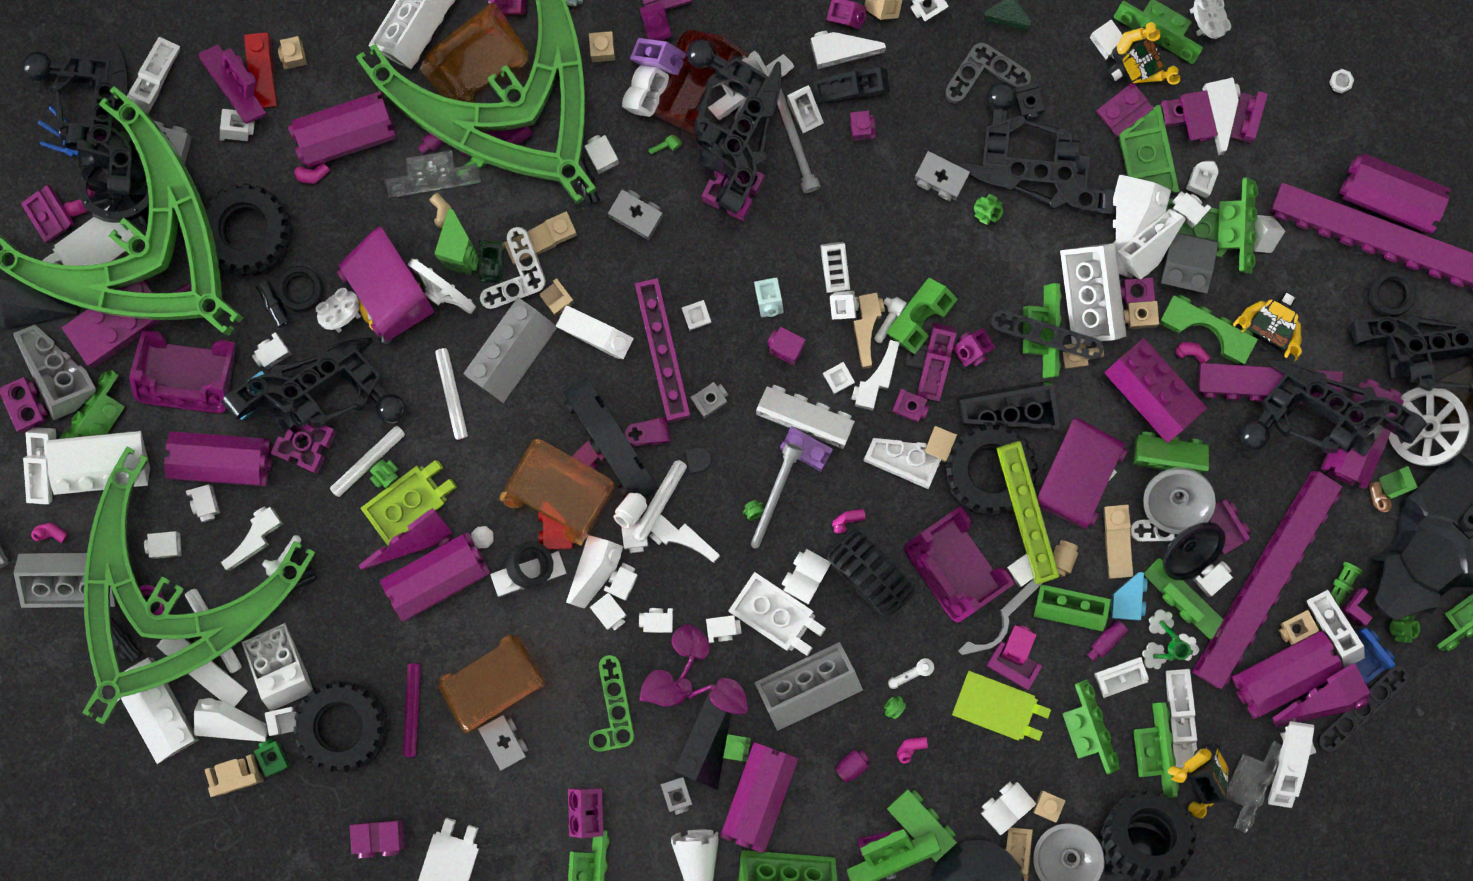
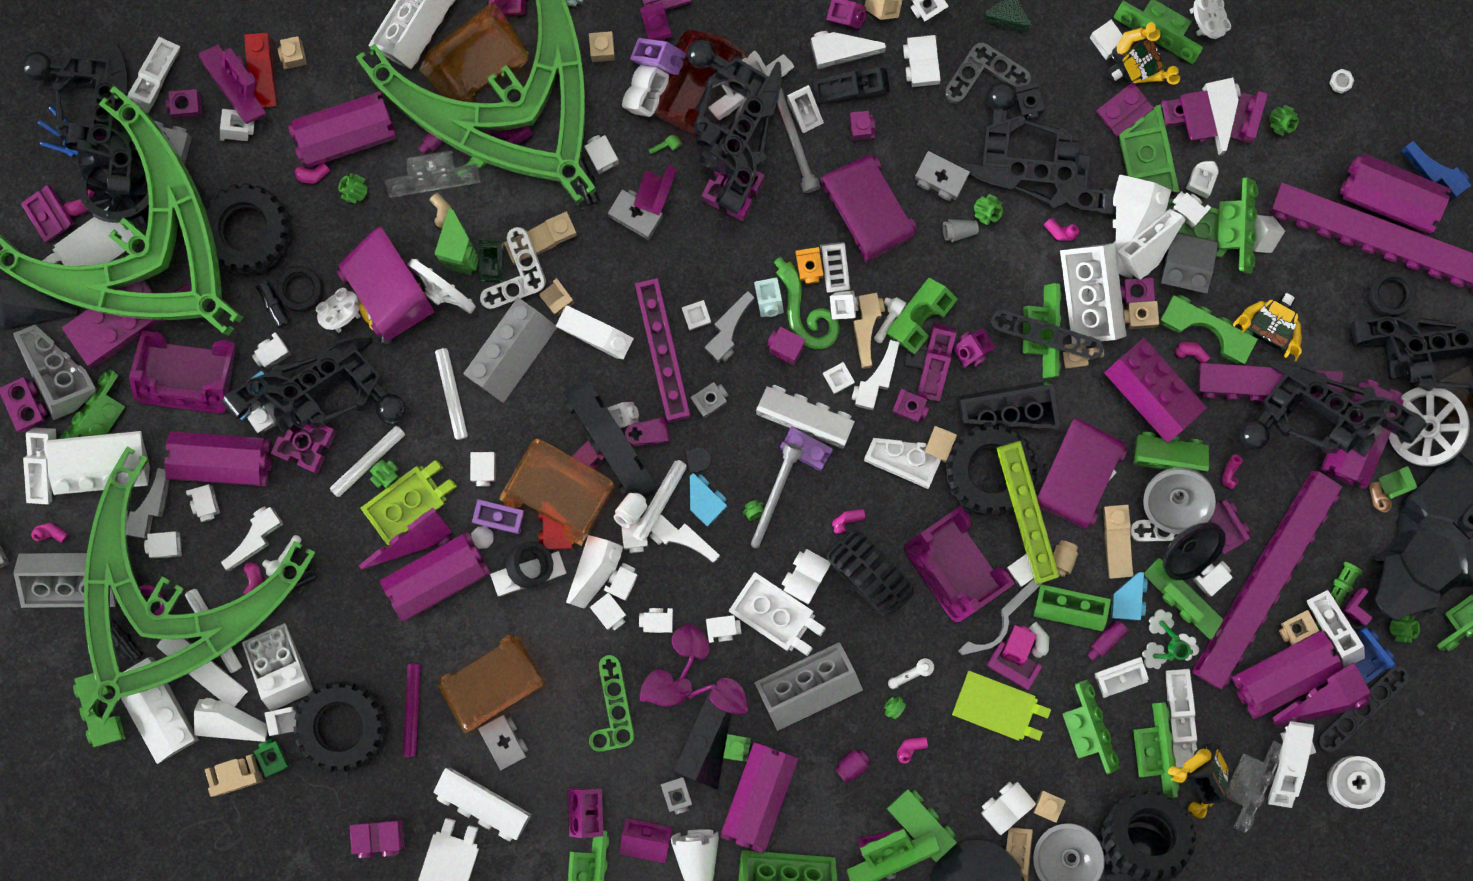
none -> bright green arch [73,673,126,747]
none -> light grey slope [126,468,170,539]
none -> magenta brick [166,89,203,119]
none -> dark pink arm [243,562,264,594]
none -> white brick [247,406,277,436]
none -> bright green gear [338,173,368,204]
none -> white slope [434,767,532,842]
none -> white brick [470,452,496,487]
none -> medium lavender brick [472,499,526,535]
none -> white bracket [607,402,639,429]
none -> magenta panel [619,818,672,863]
none -> magenta panel [633,165,676,215]
none -> medium azure slope [690,473,727,527]
none -> light grey slope [705,291,754,363]
none -> bright green plant [774,257,840,349]
none -> light orange brick [795,247,823,284]
none -> magenta windscreen [820,154,917,264]
none -> white brick [903,35,940,87]
none -> light grey cone [943,219,979,242]
none -> white arm [1029,622,1049,658]
none -> dark pink arm [1044,217,1079,241]
none -> dark pink arm [1221,454,1243,489]
none -> bright green gear [1269,105,1299,136]
none -> white wheel [1326,756,1385,809]
none -> blue slope [1401,141,1471,200]

